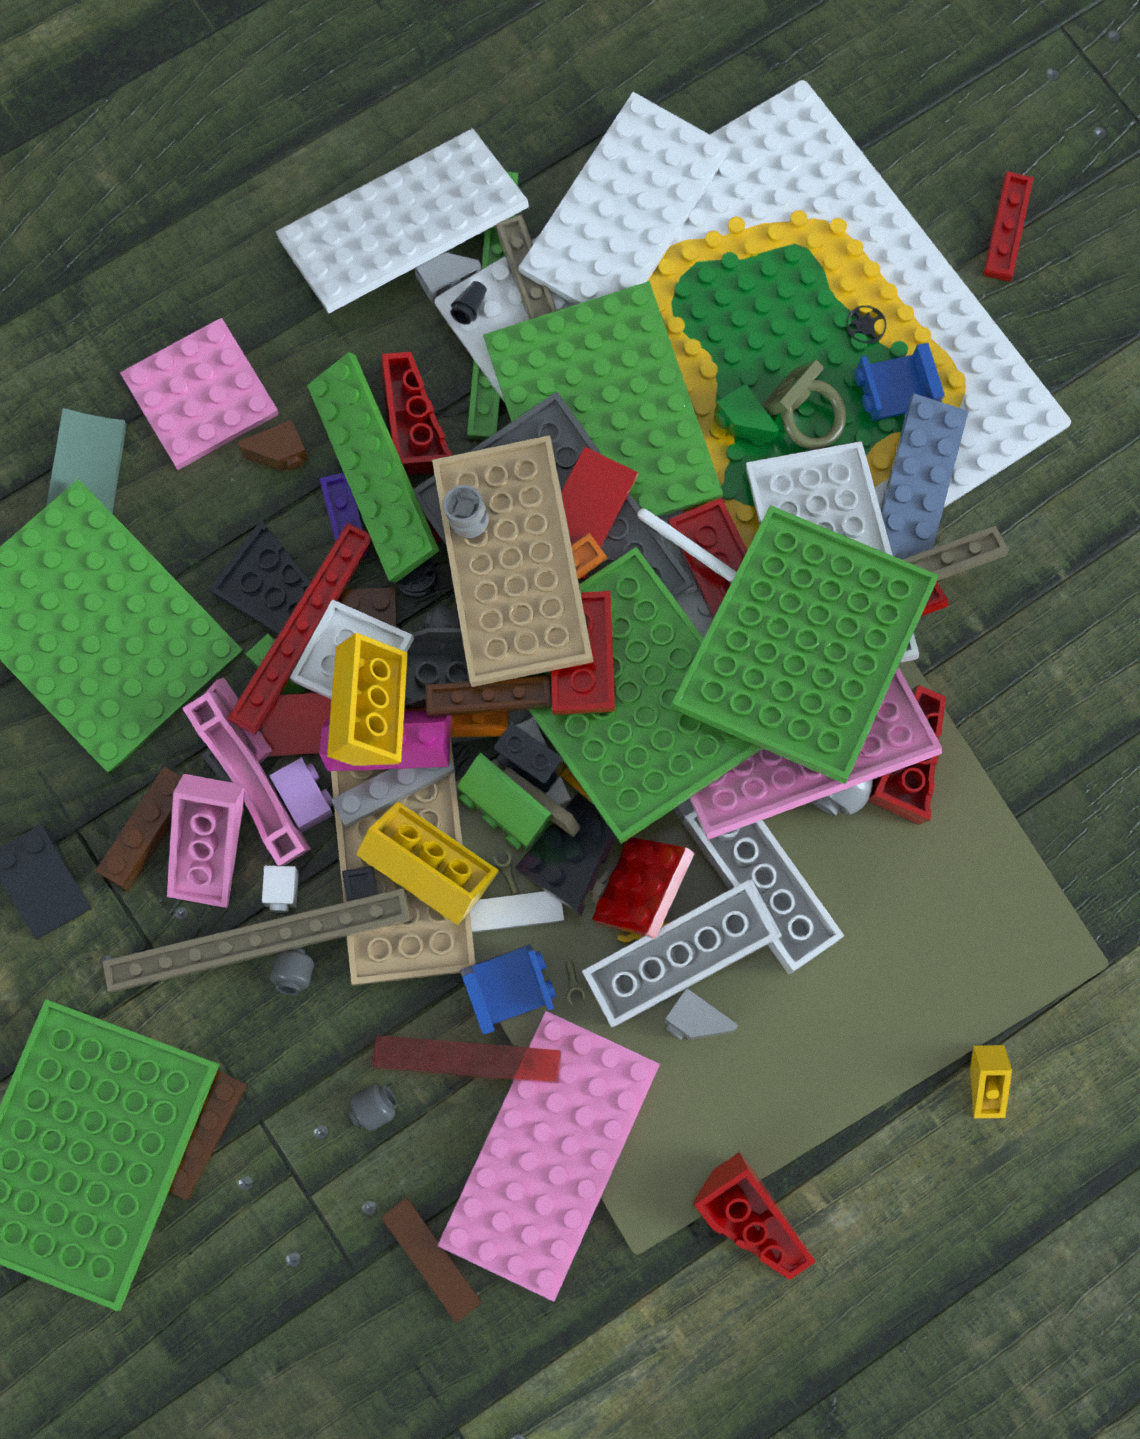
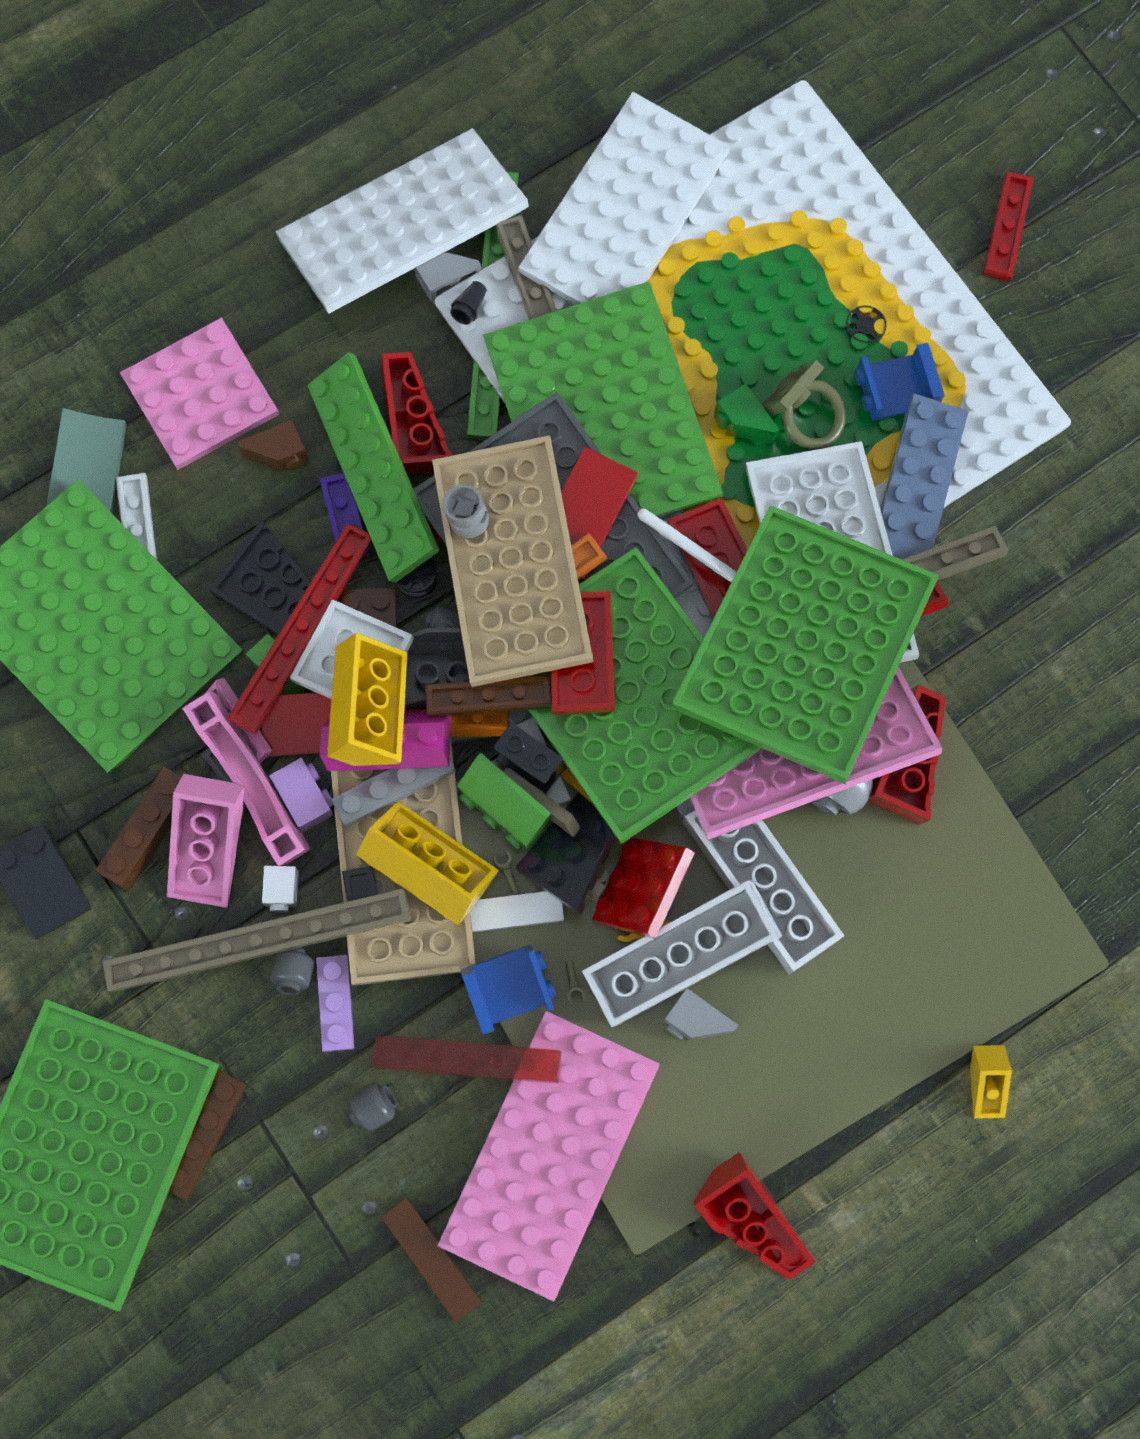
none -> white tile [116,473,157,559]
none -> lavender plate [316,955,355,1052]

